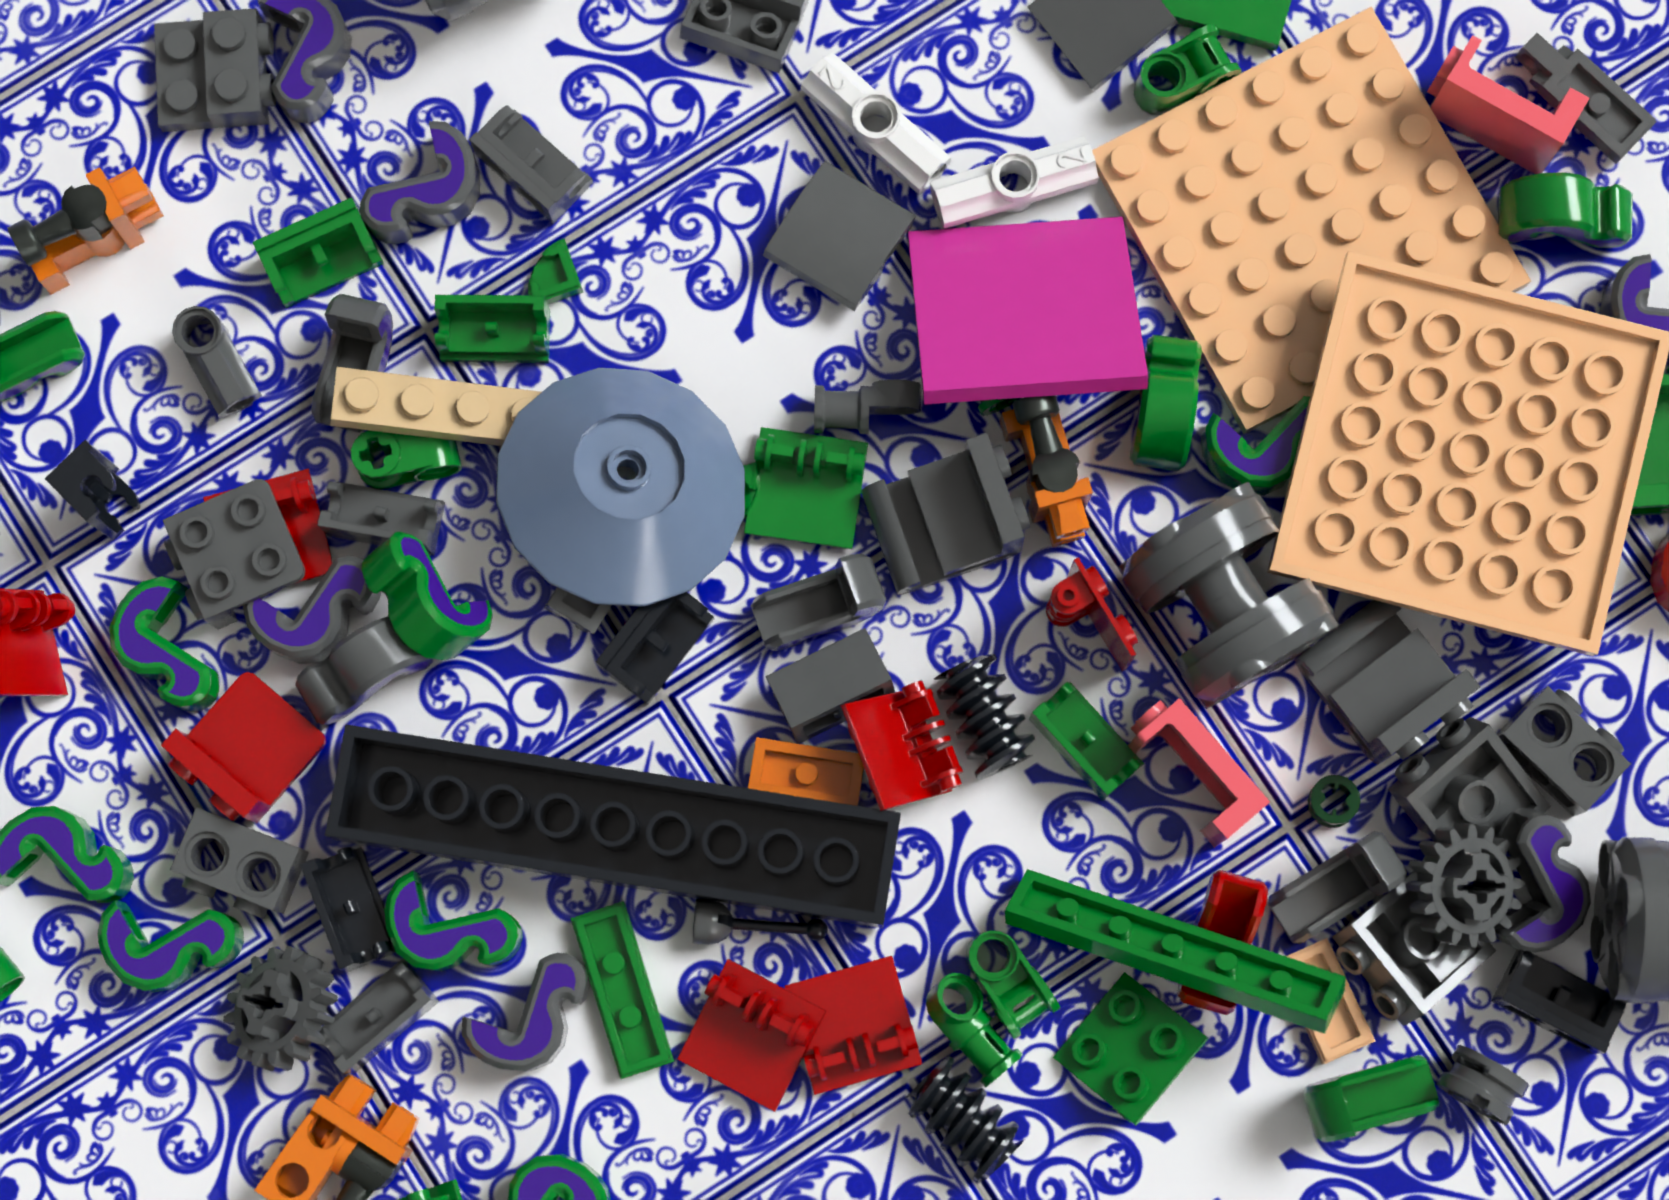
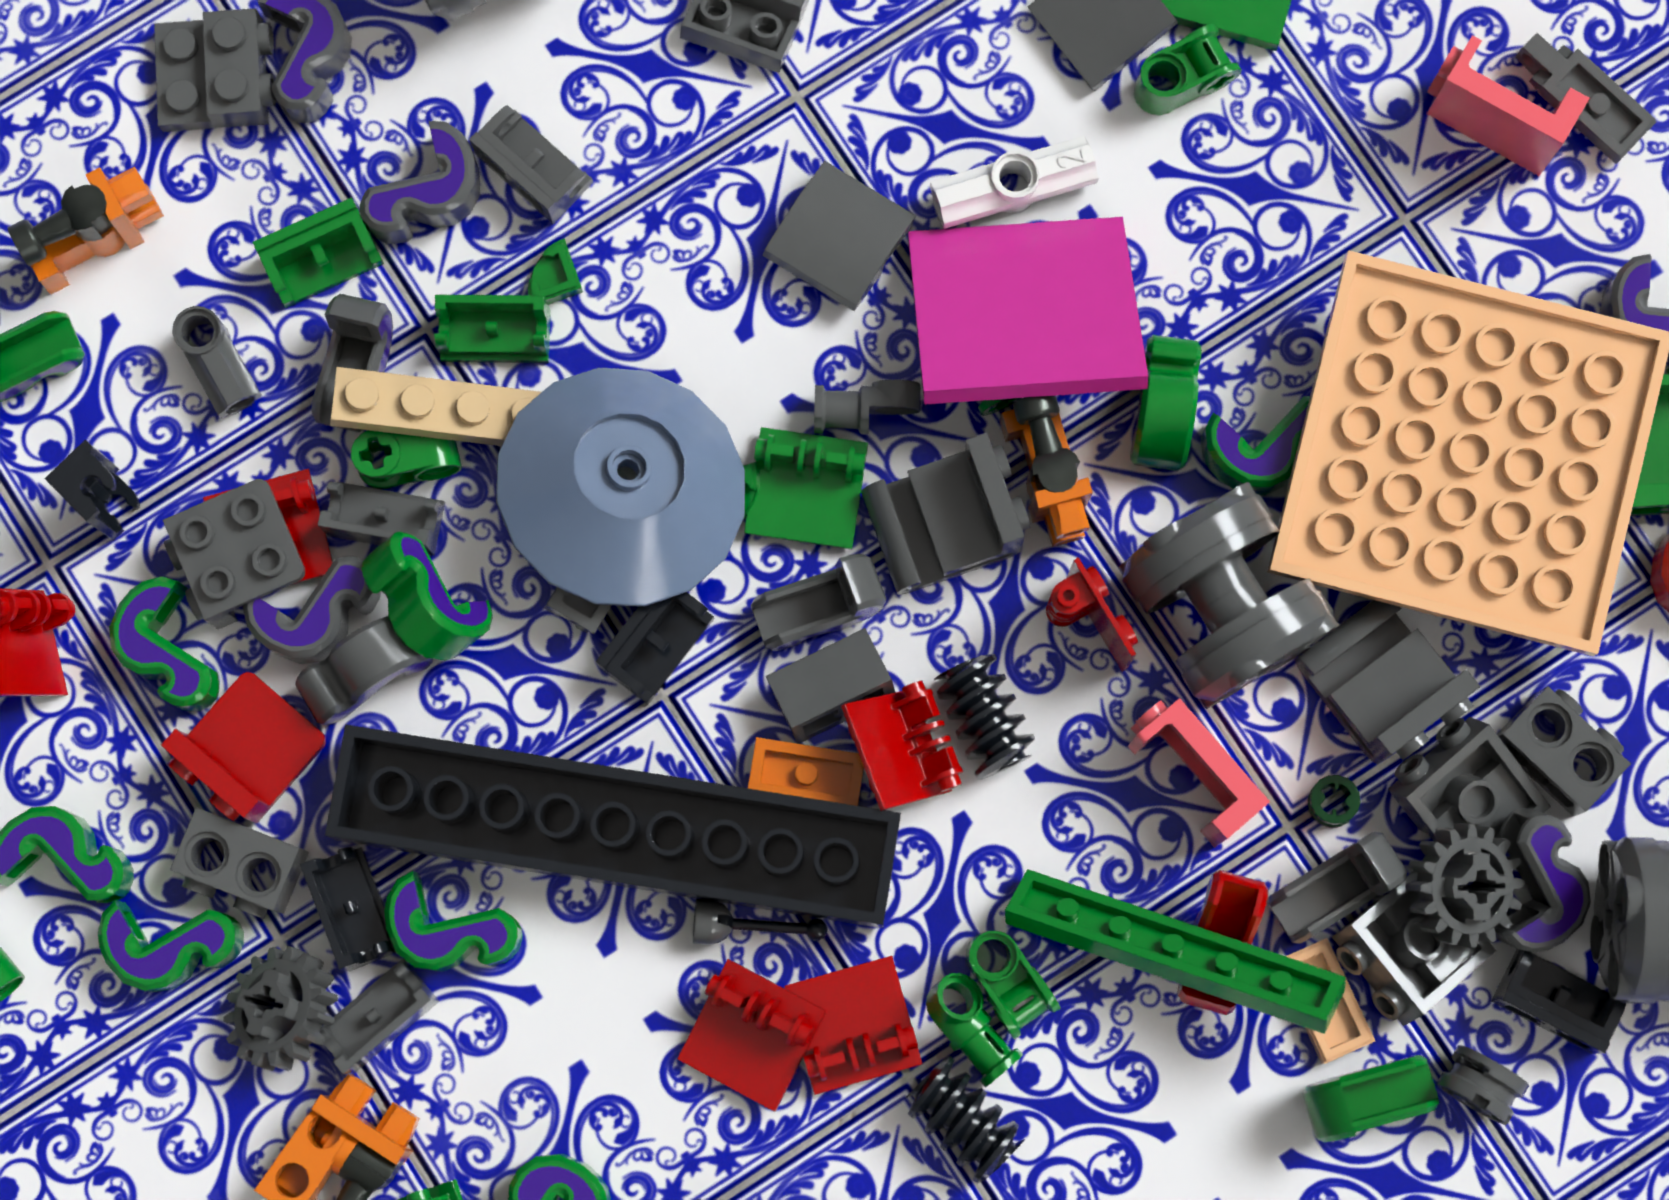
animal [462,953,590,1071] -> none
green tile [570,901,675,1079] -> none
white piece [801,52,951,195] -> none
green hinge [1029,682,1144,801] -> none
green hinge [1053,972,1209,1126] -> none
light nougat plate [1092,6,1531,434] -> none
green animal [1498,173,1633,248] -> none

